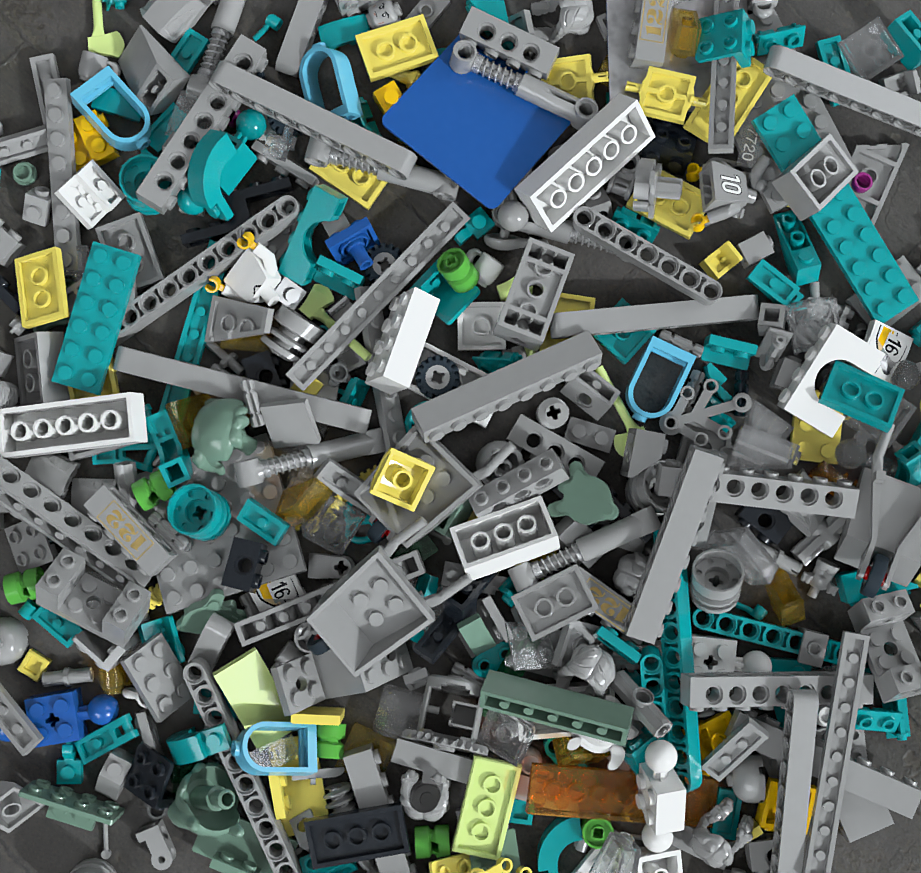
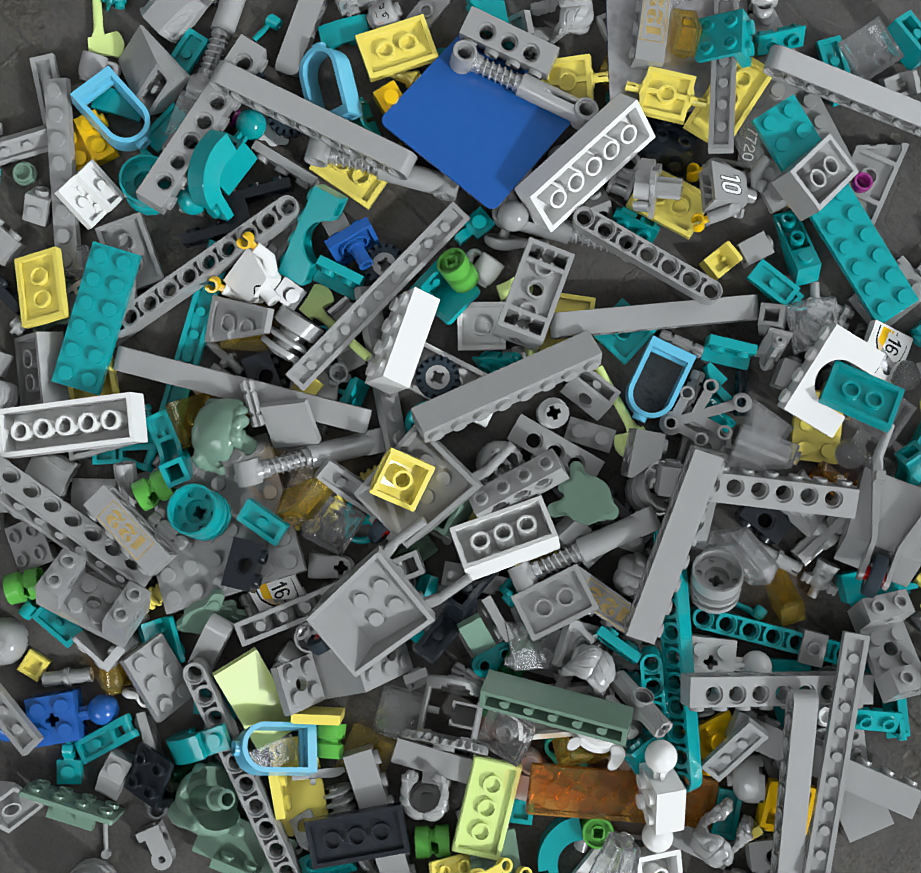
clear bracket [262,124,297,162] -> none

